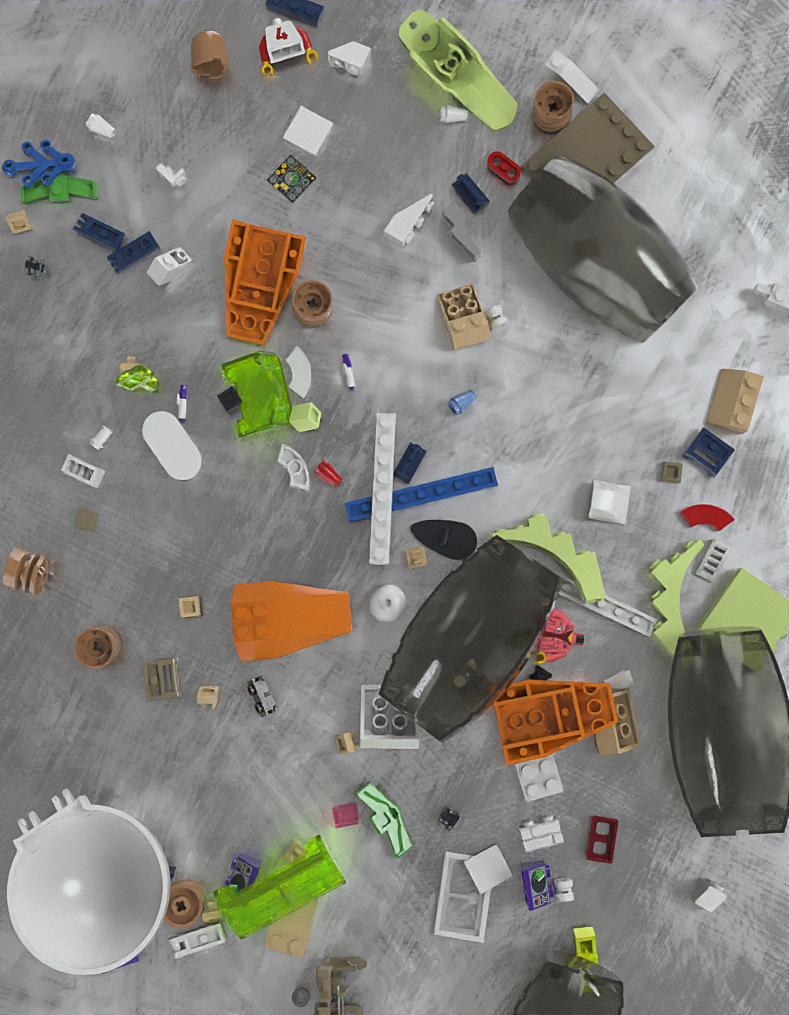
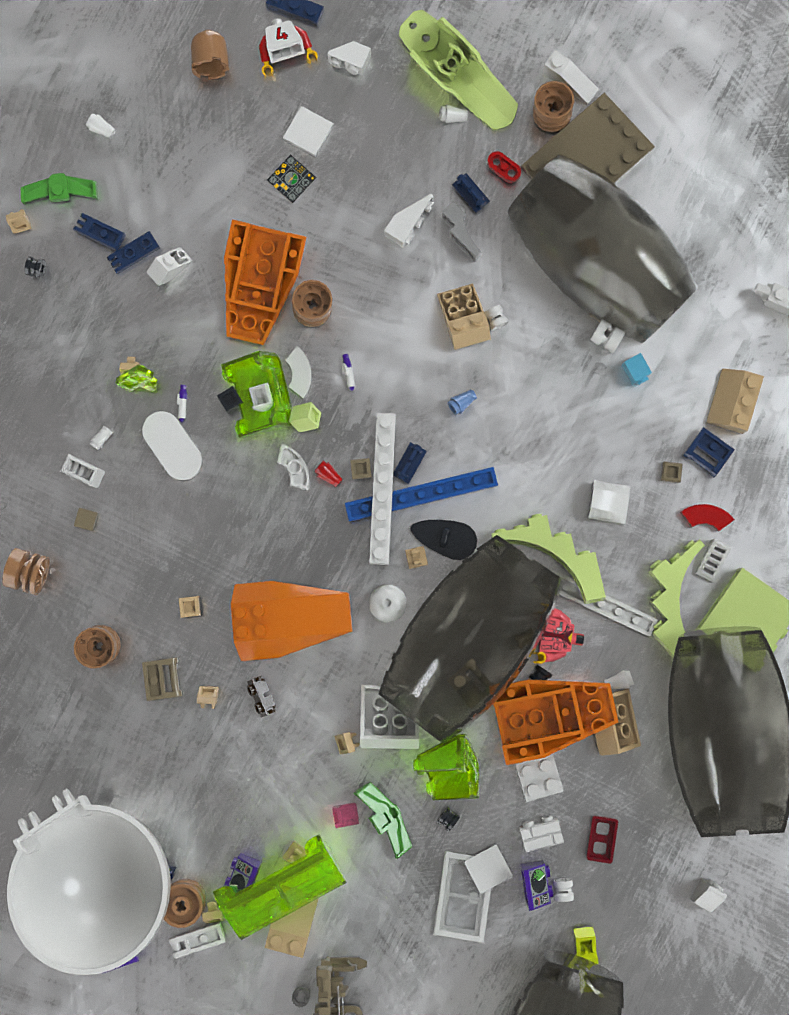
blue plant [2,140,75,188] -> none
white bracket [156,163,187,189] -> none
none -> white plate [249,383,274,412]
none -> dark tan tile [350,458,372,480]
none -> clear neon green windscreen [413,733,479,801]
none -> white wheel [590,319,625,353]
none -> medium azure brick [621,353,652,385]

